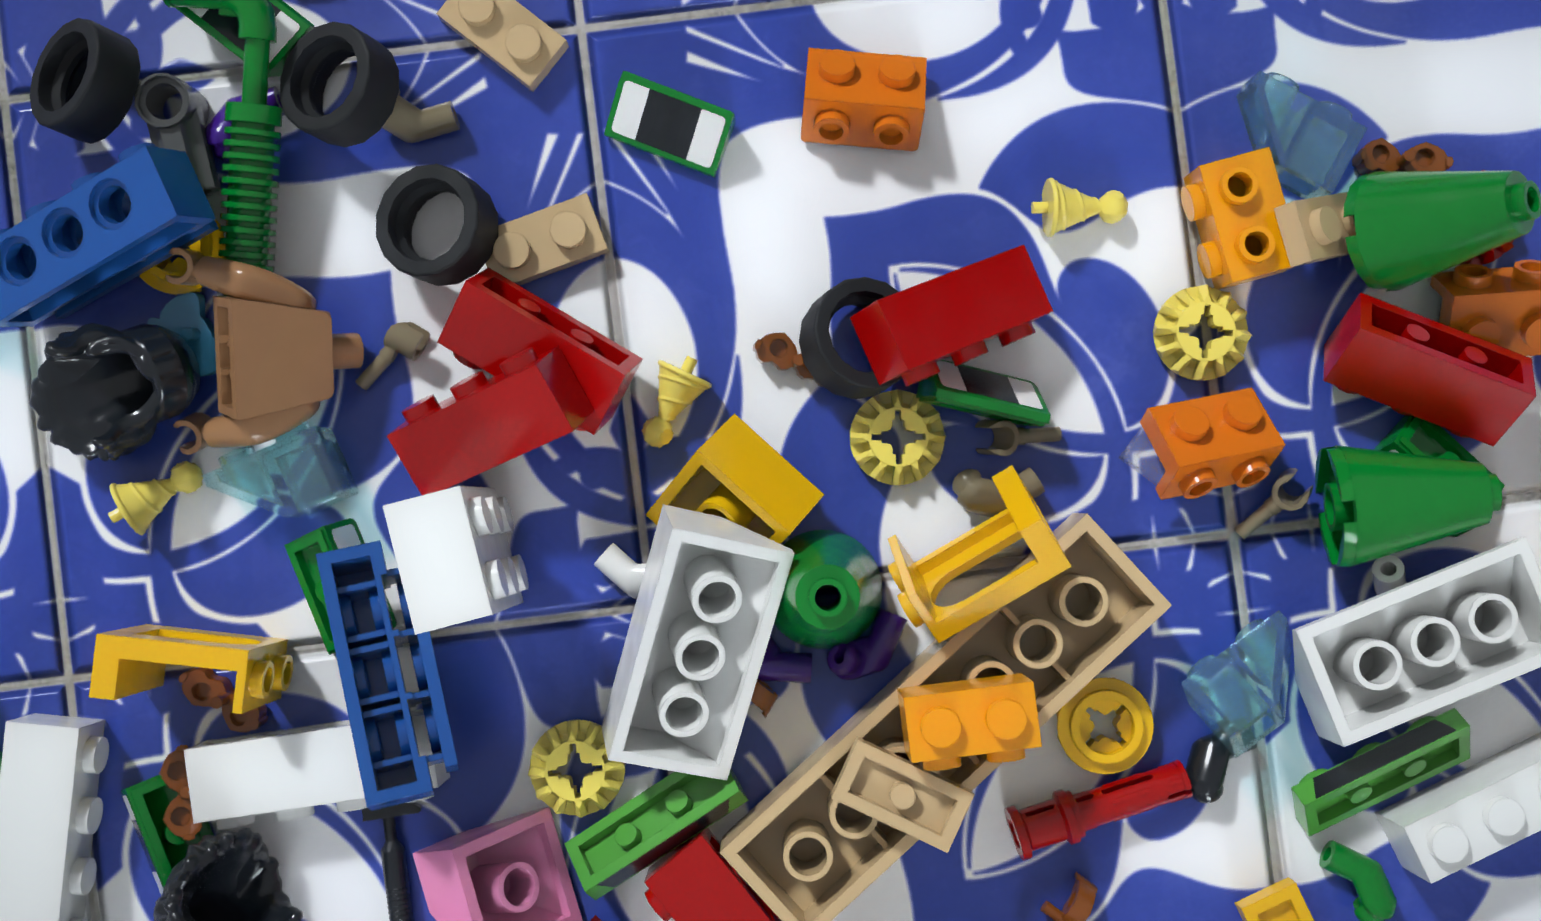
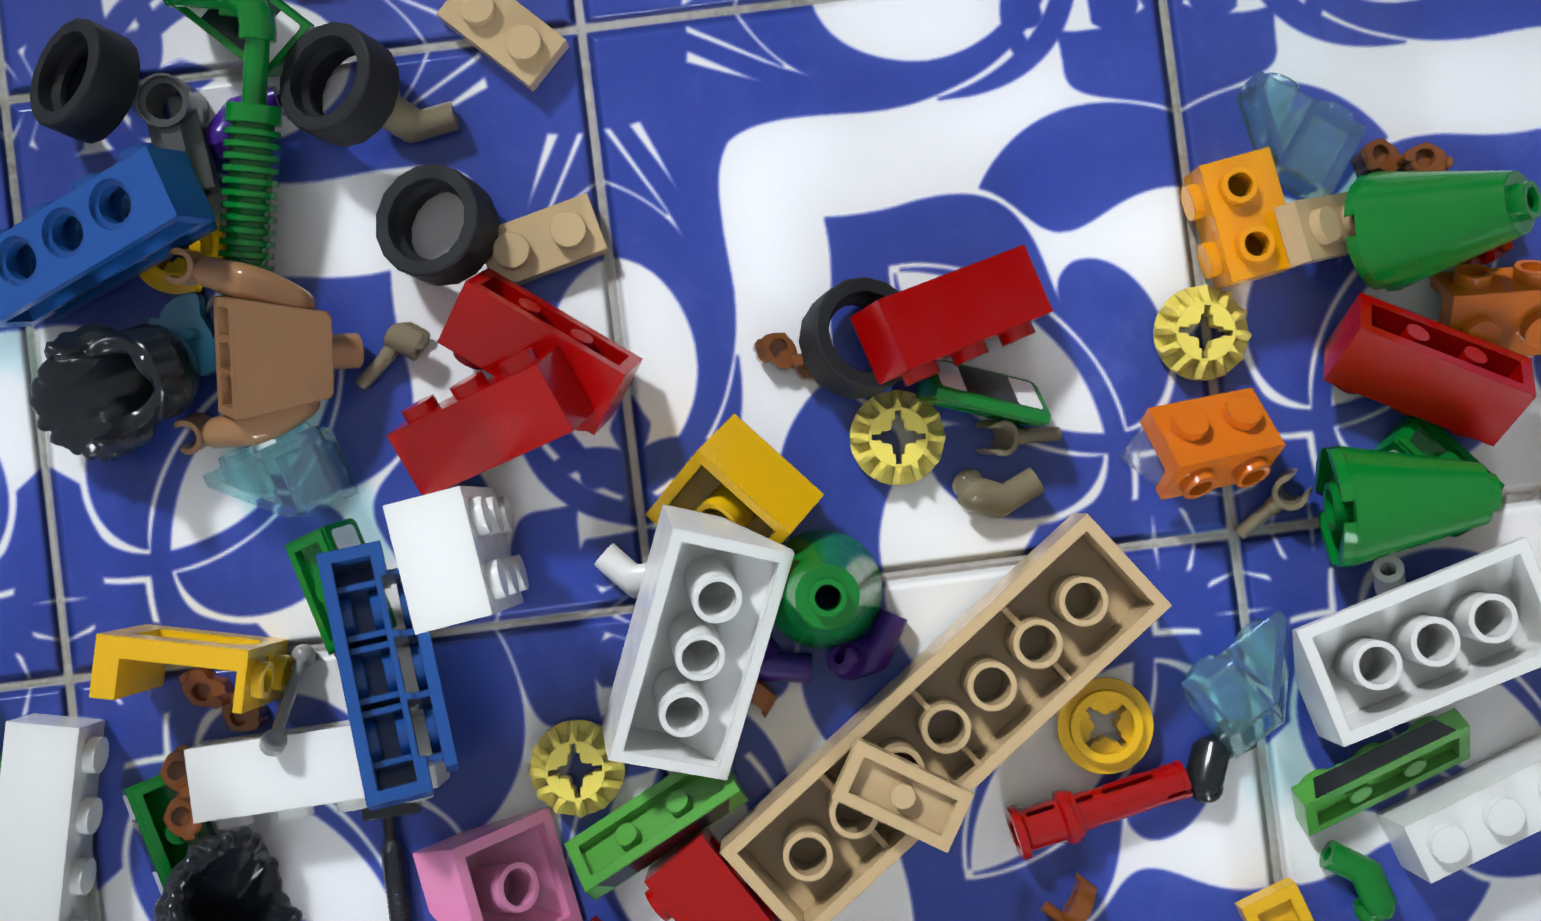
light yellow piece [108,461,203,535] -> none
slope [604,71,736,178] -> none
light yellow piece [641,356,712,448] -> none
orange bracket [801,48,927,151] -> none
yellow panel [888,465,1072,643] -> none
light orange brick [897,673,1042,771] -> none
light yellow piece [1031,178,1128,237] -> none
none -> light grey hinge [259,644,315,757]

